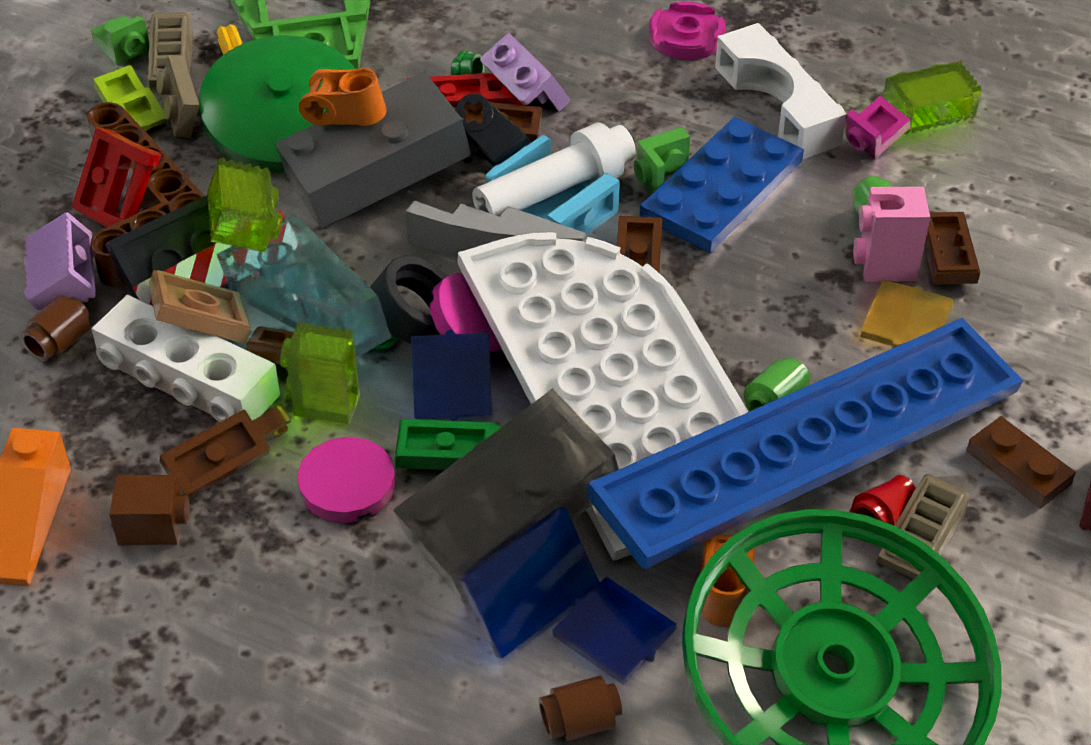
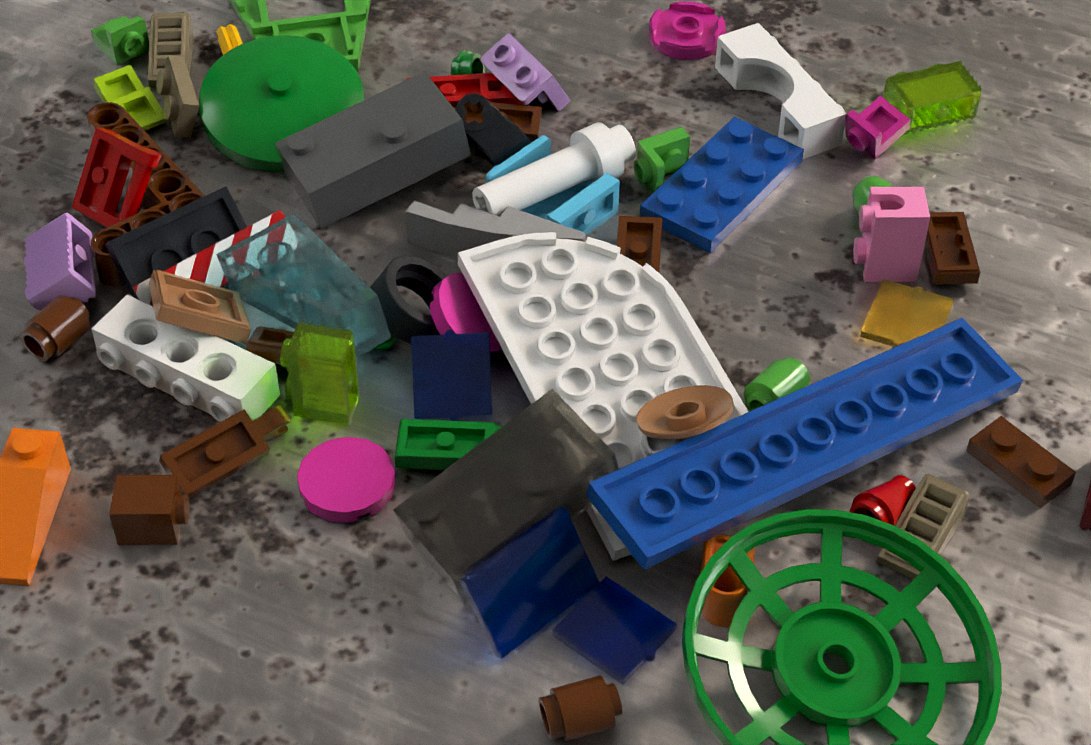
clear neon green brick [207,157,282,253] -> none
orange piece [298,68,387,126] -> none
none -> medium nougat dish [636,385,734,442]

